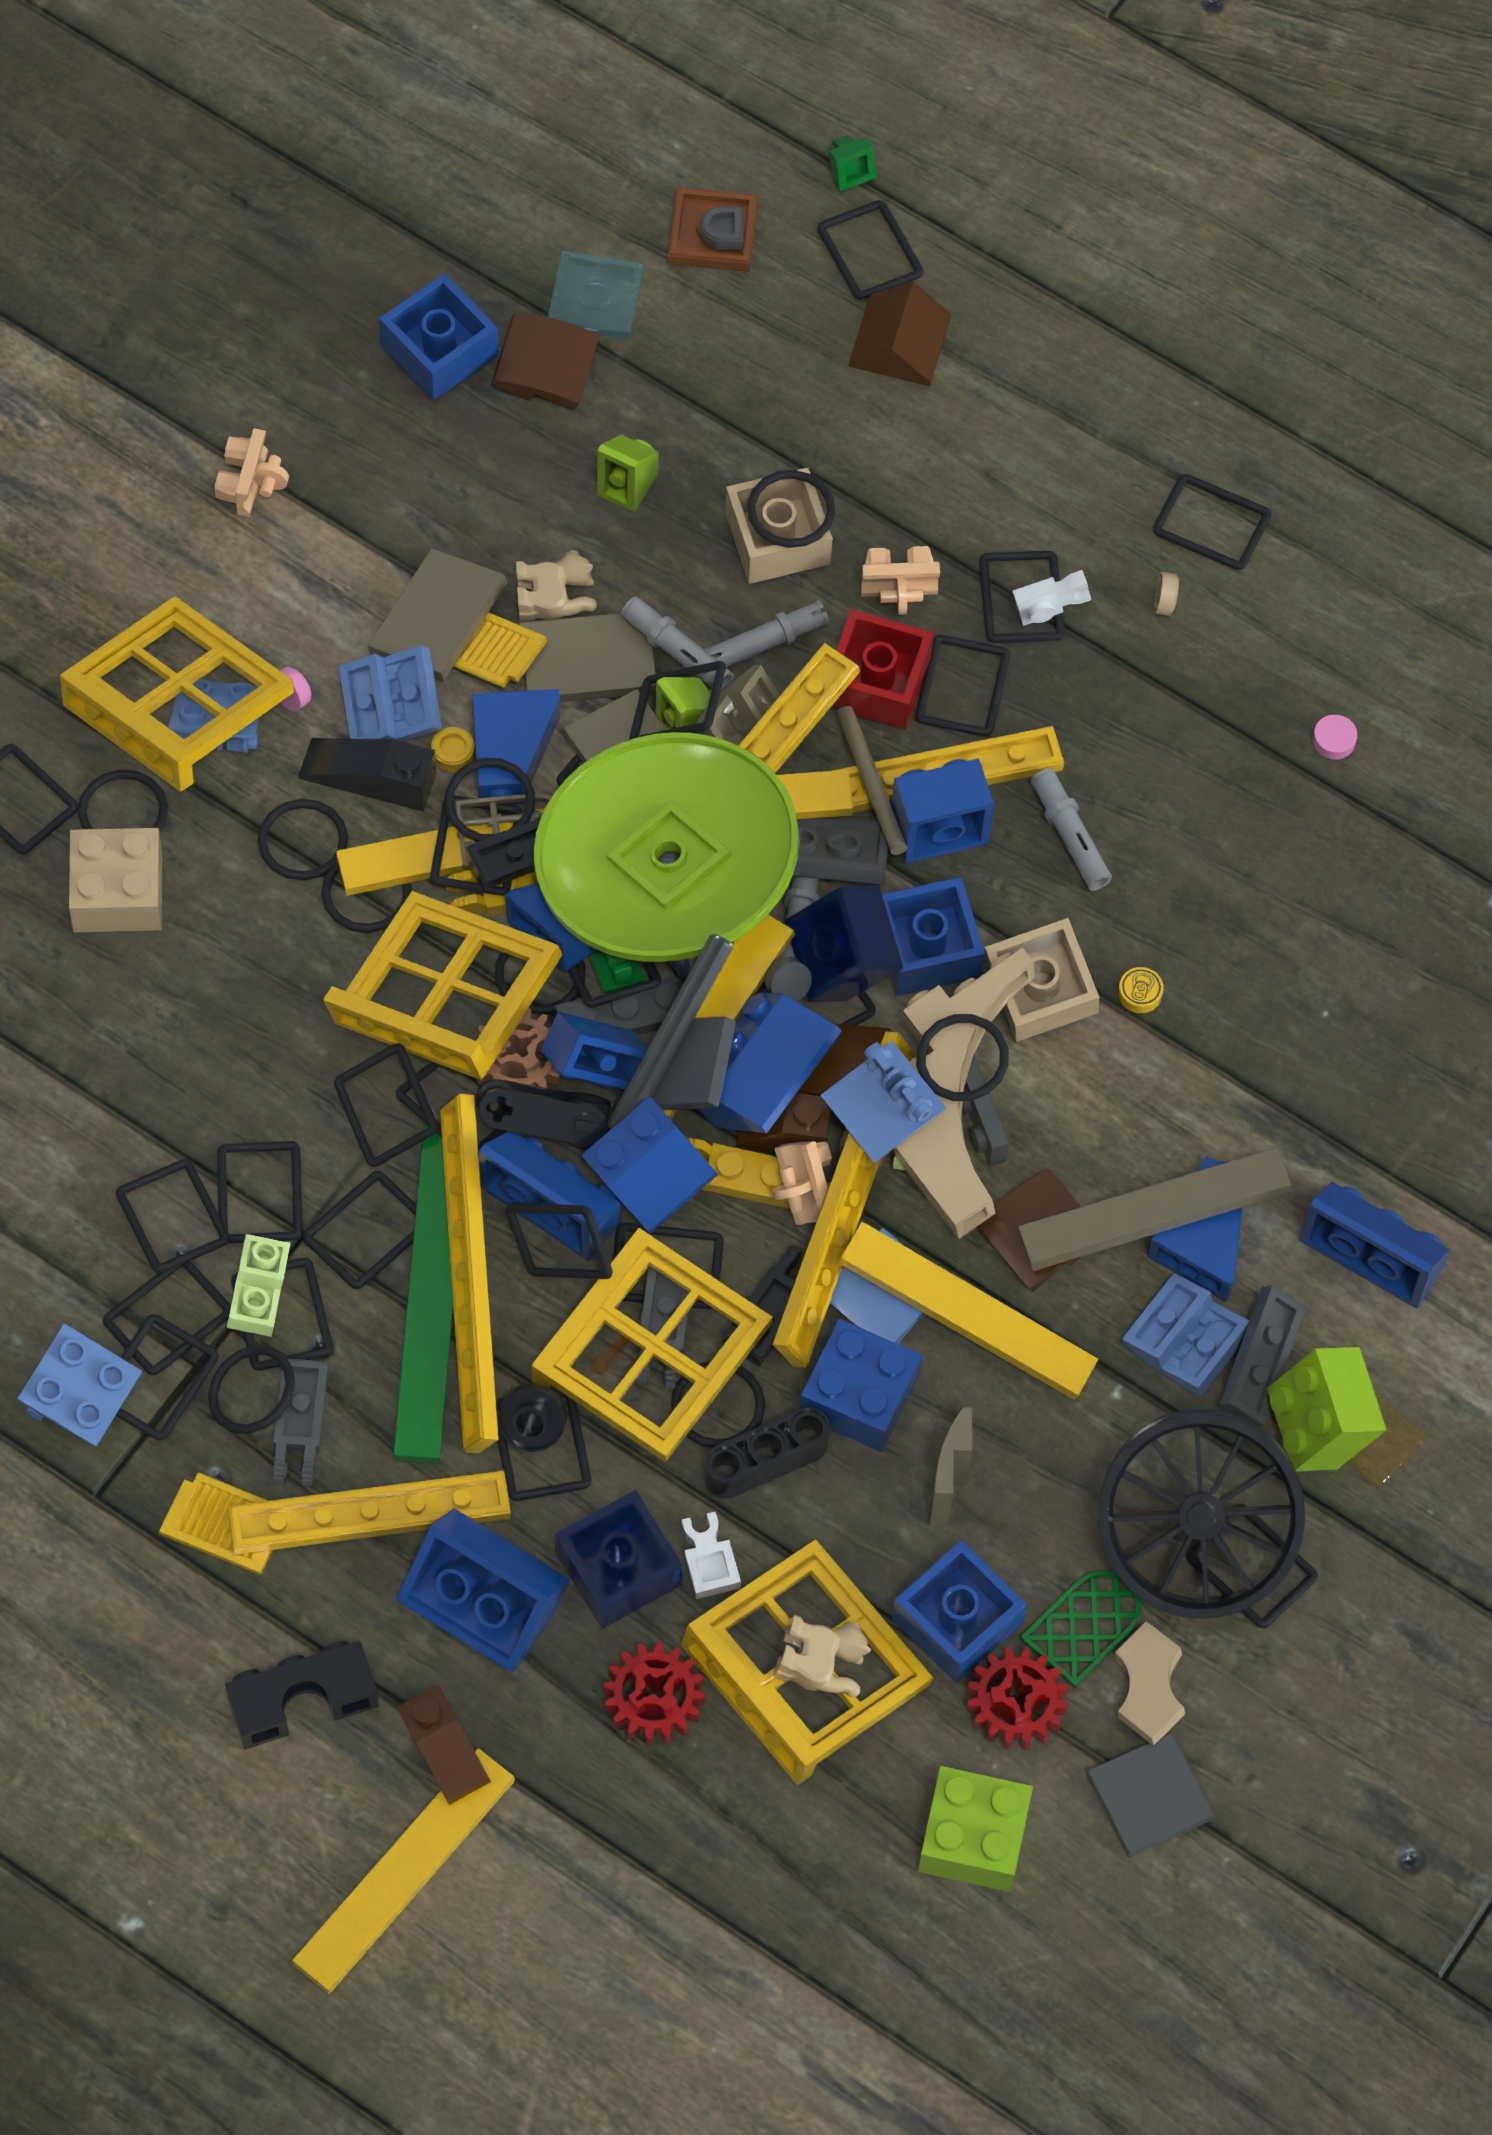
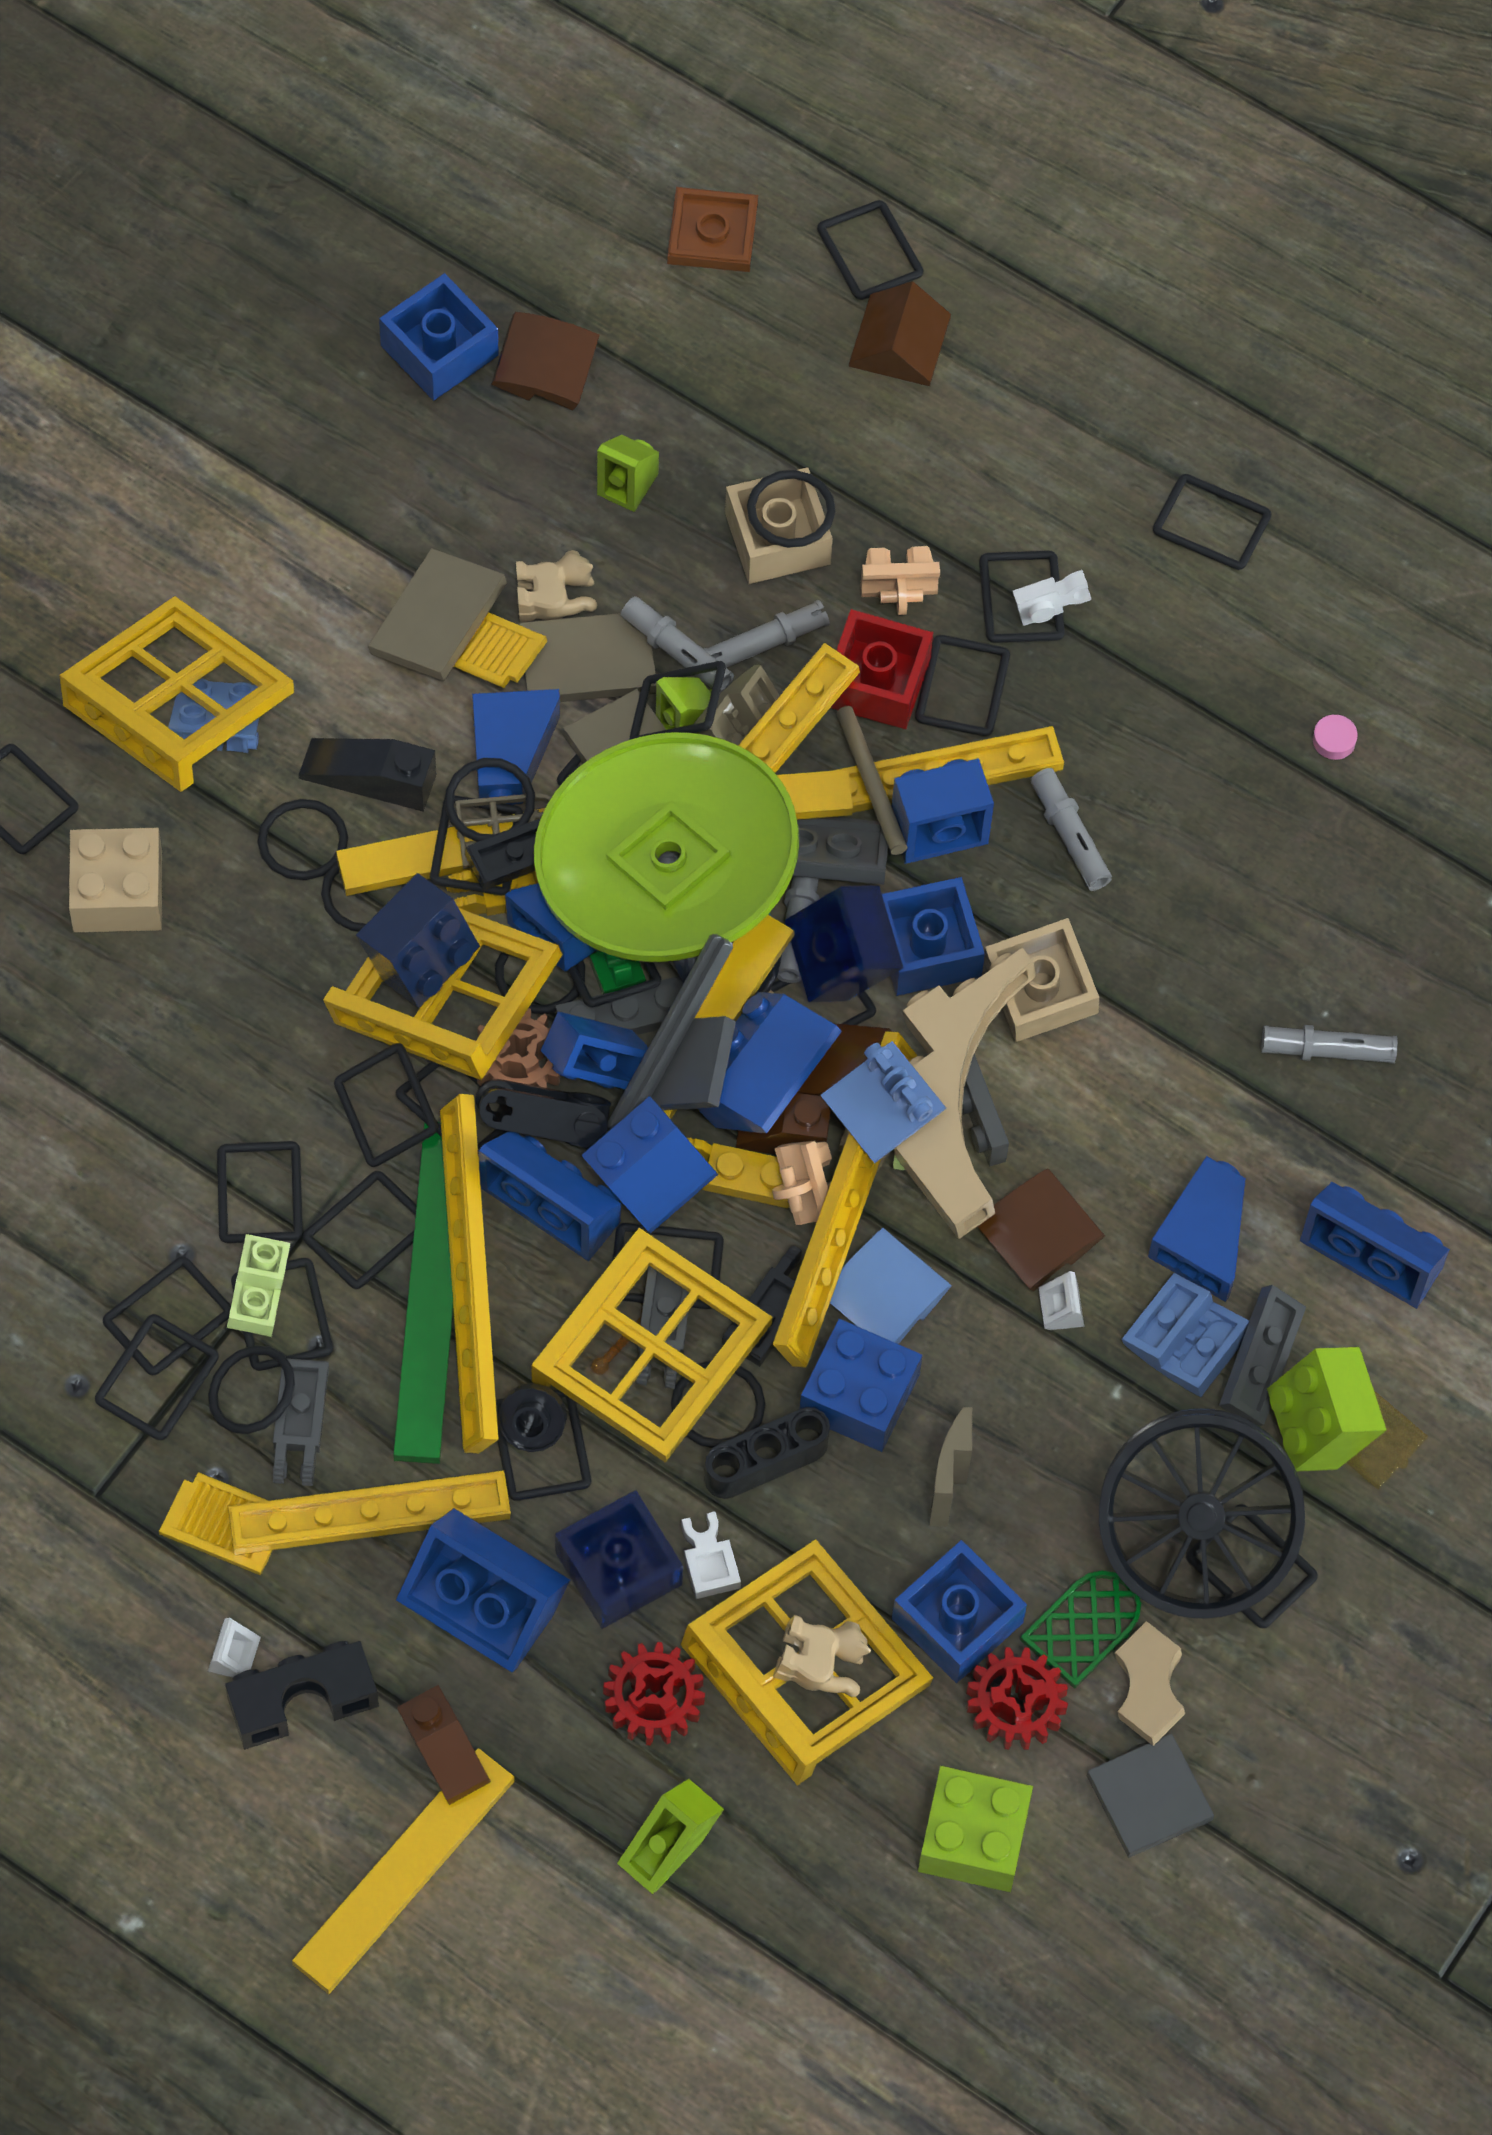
medium blue hinge [17,1323,142,1448] -> none
black piece [78,770,168,833] -> none
black piece [116,1159,229,1273] -> none
light nougat hips [215,428,289,517] -> none
bright pink tile [280,667,311,712] -> none
medium blue slope [339,645,443,741] -> none
yellow tile [431,727,475,772] -> none
black piece [505,1203,613,1279] -> none
clear light blue tile [548,251,644,341] -> none
dark grey tile [701,206,743,250] -> none
dark grey tile [765,957,812,1001] -> none
green tile [829,135,877,192] -> none
yellow tile [838,1222,1098,1401] -> none
black piece [916,1014,1009,1101] -> none
dark tan tile [1018,1147,1292,1271] -> none
yellow tile [1118,967,1163,1013] -> none
tan tile [1153,571,1179,616] -> none
none -> white slope [208,1618,261,1678]
none -> dark blue brick [356,873,480,1008]
none -> lime slope [617,1779,724,1894]
none -> white slope [1038,1271,1084,1330]
none -> light grey pin [1261,1025,1398,1063]

